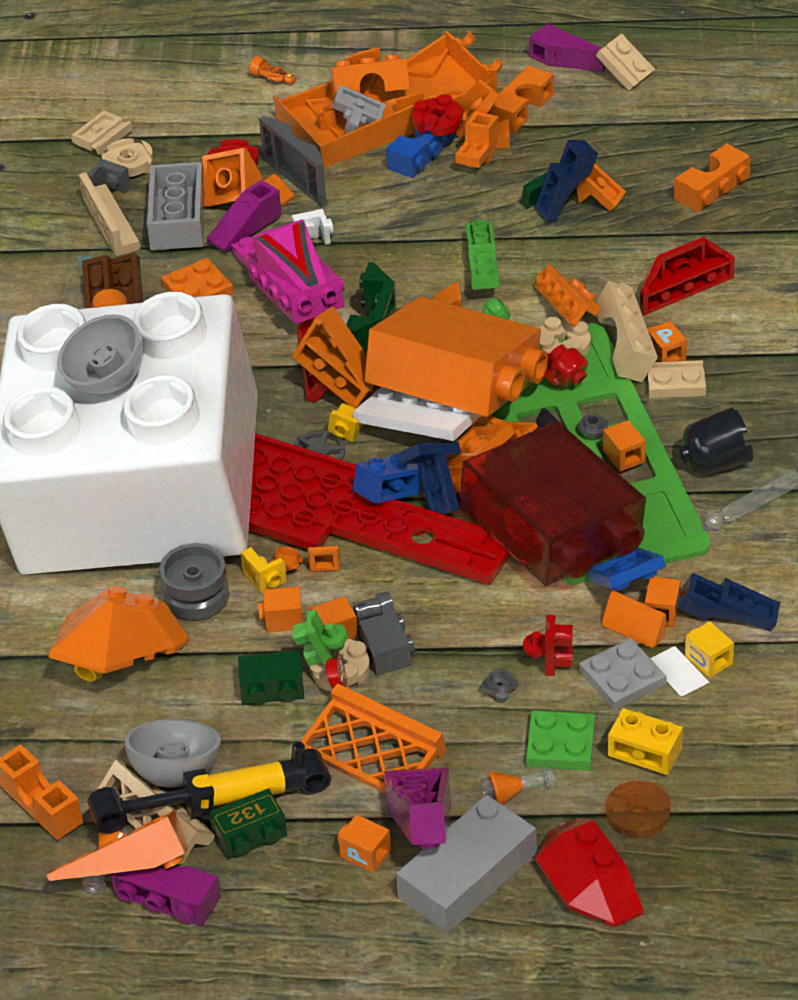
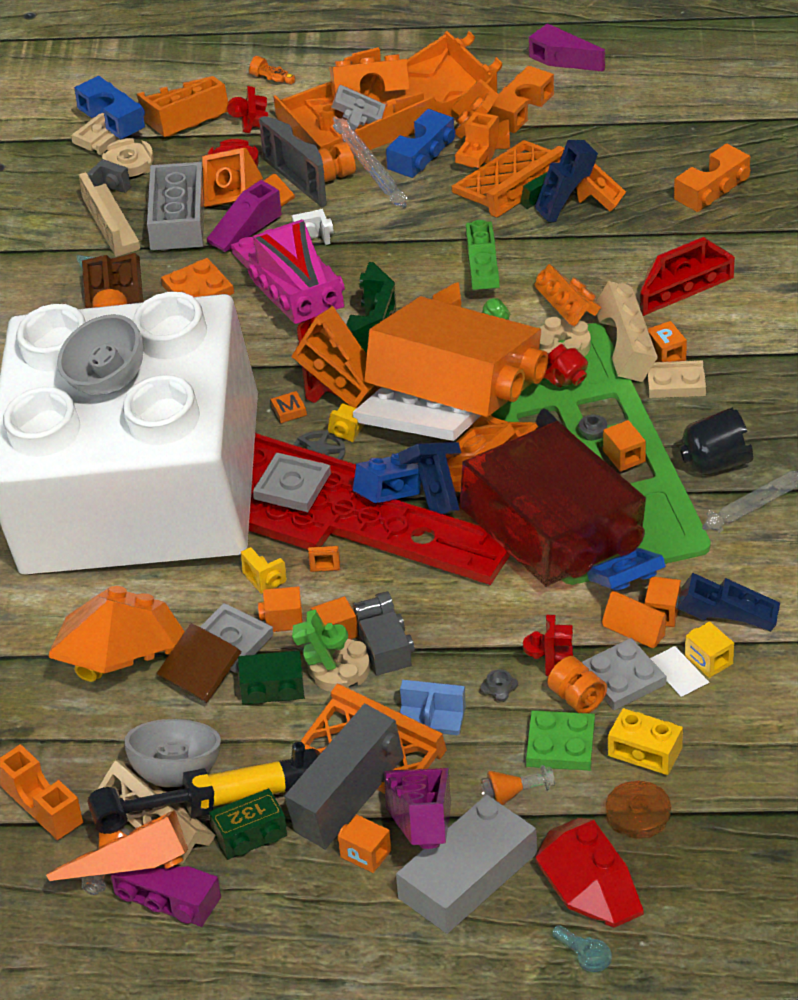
dark grey wheel [159,543,229,620] -> none
orange plate [270,547,303,571] -> none
red tile [325,657,347,688] -> none
red plate [412,94,463,136] -> none
tan plate [596,33,655,91] -> none
none -> blue arch [74,76,145,140]
none -> orange wedge [137,76,228,137]
none -> reddish brown slope [156,623,242,703]
none -> light grey plate [200,603,273,673]
none -> red hips [227,86,268,133]
none -> light grey plate [253,452,331,512]
none -> orange tile [270,391,307,423]
none -> dark grey brick [284,703,404,850]
none -> orange wheel [318,142,356,183]
none -> clear wheel [333,116,407,208]
none -> medium blue panel [400,680,466,735]
none -> orange fence [451,140,564,218]
none -> orange wheel [547,656,607,713]
none -> clear light blue plate [552,925,612,972]

